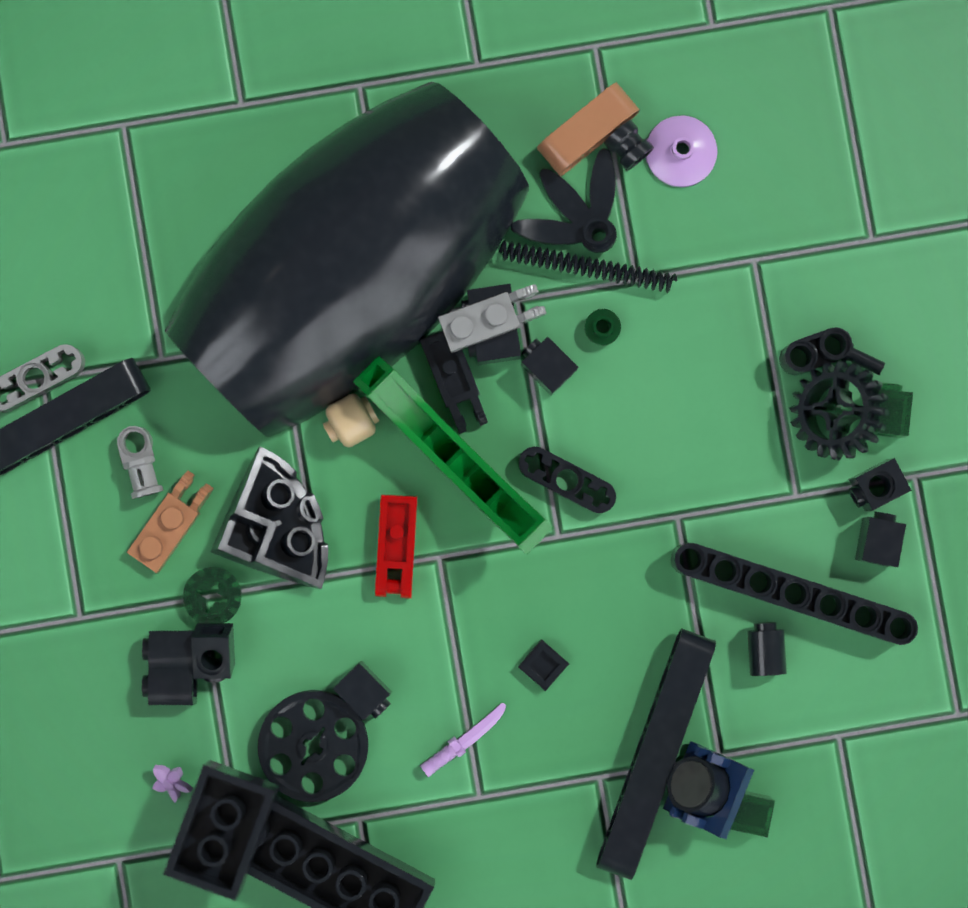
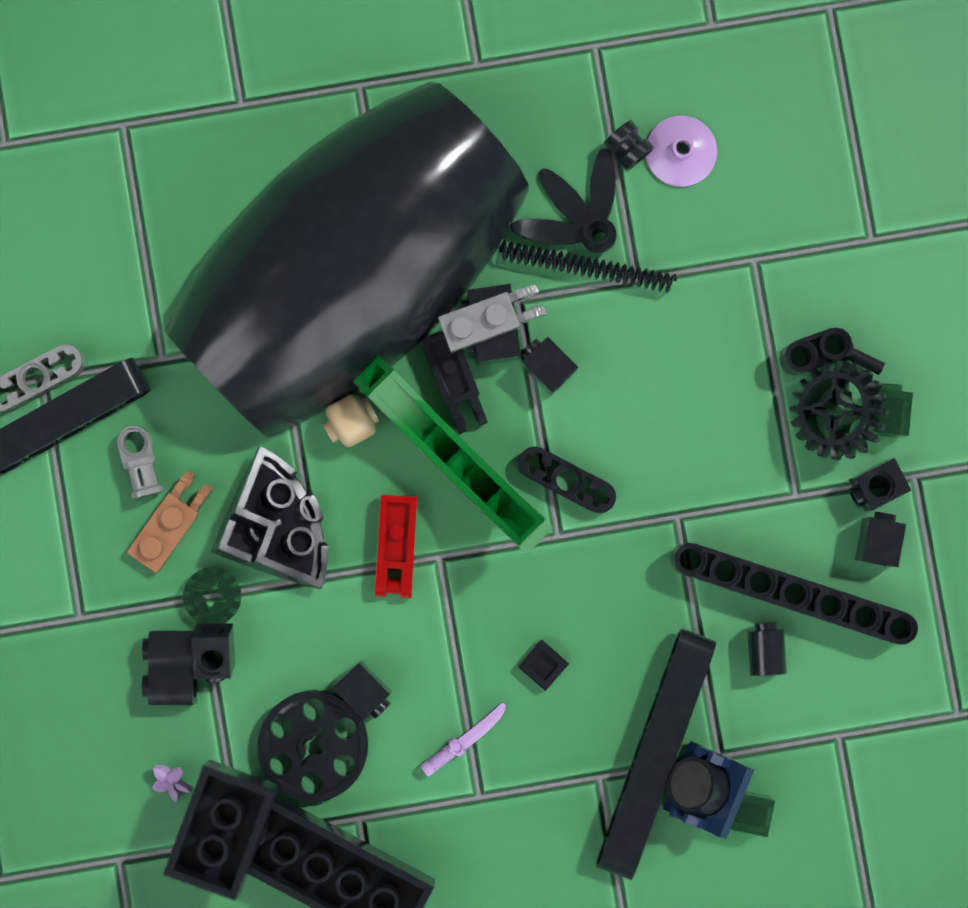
nougat beam [537,82,640,176] -> none
dark green plate [585,309,621,345] -> none

